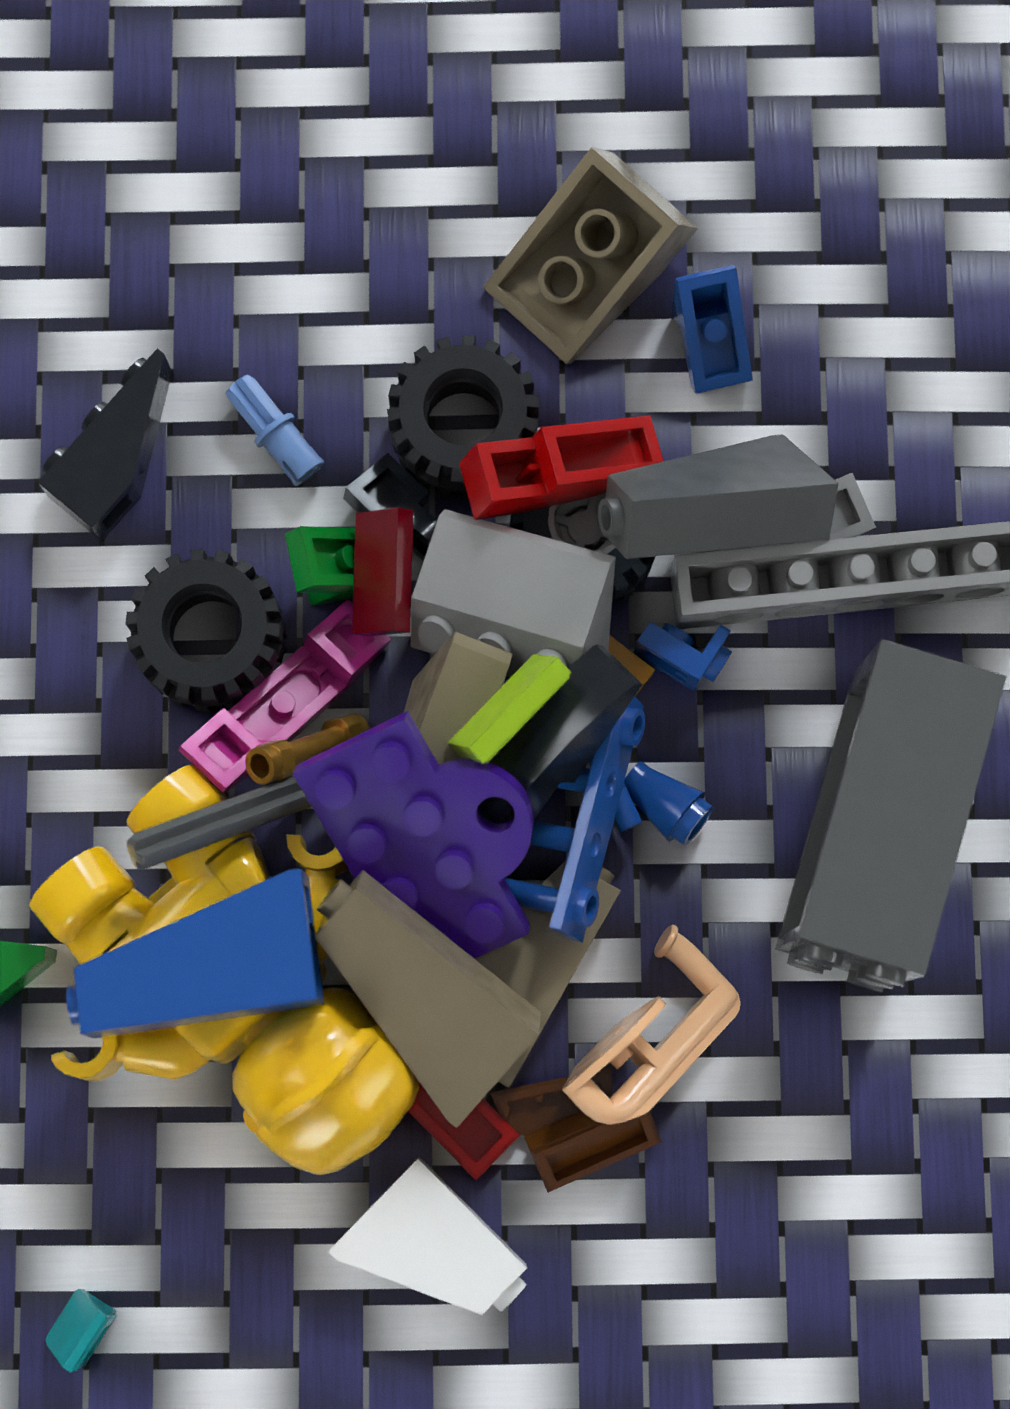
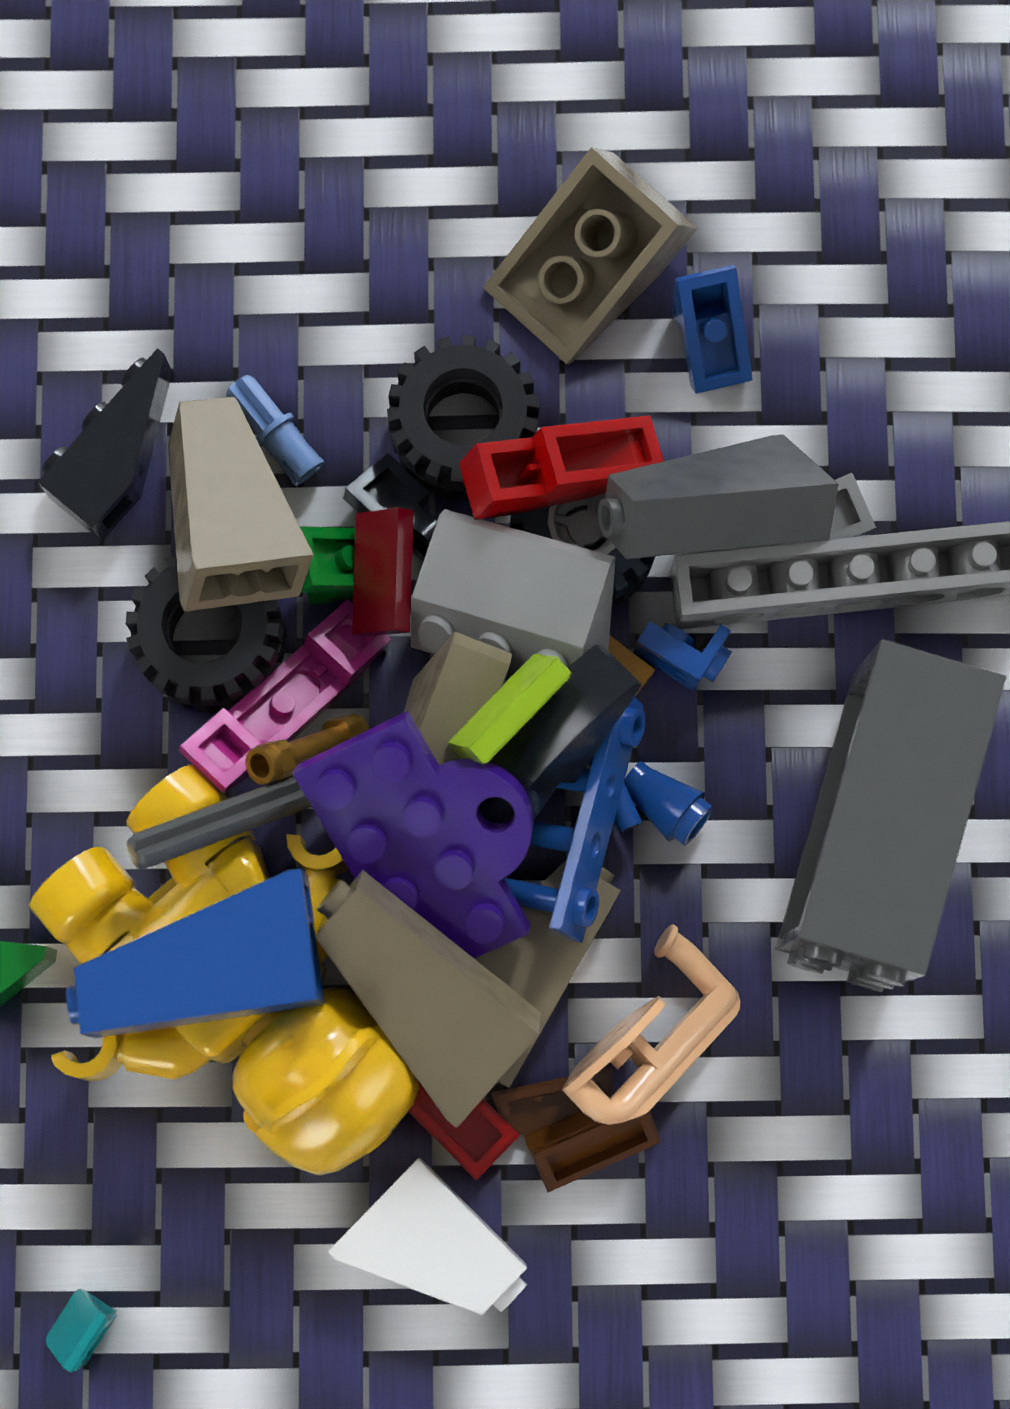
none -> slope [168,397,314,612]

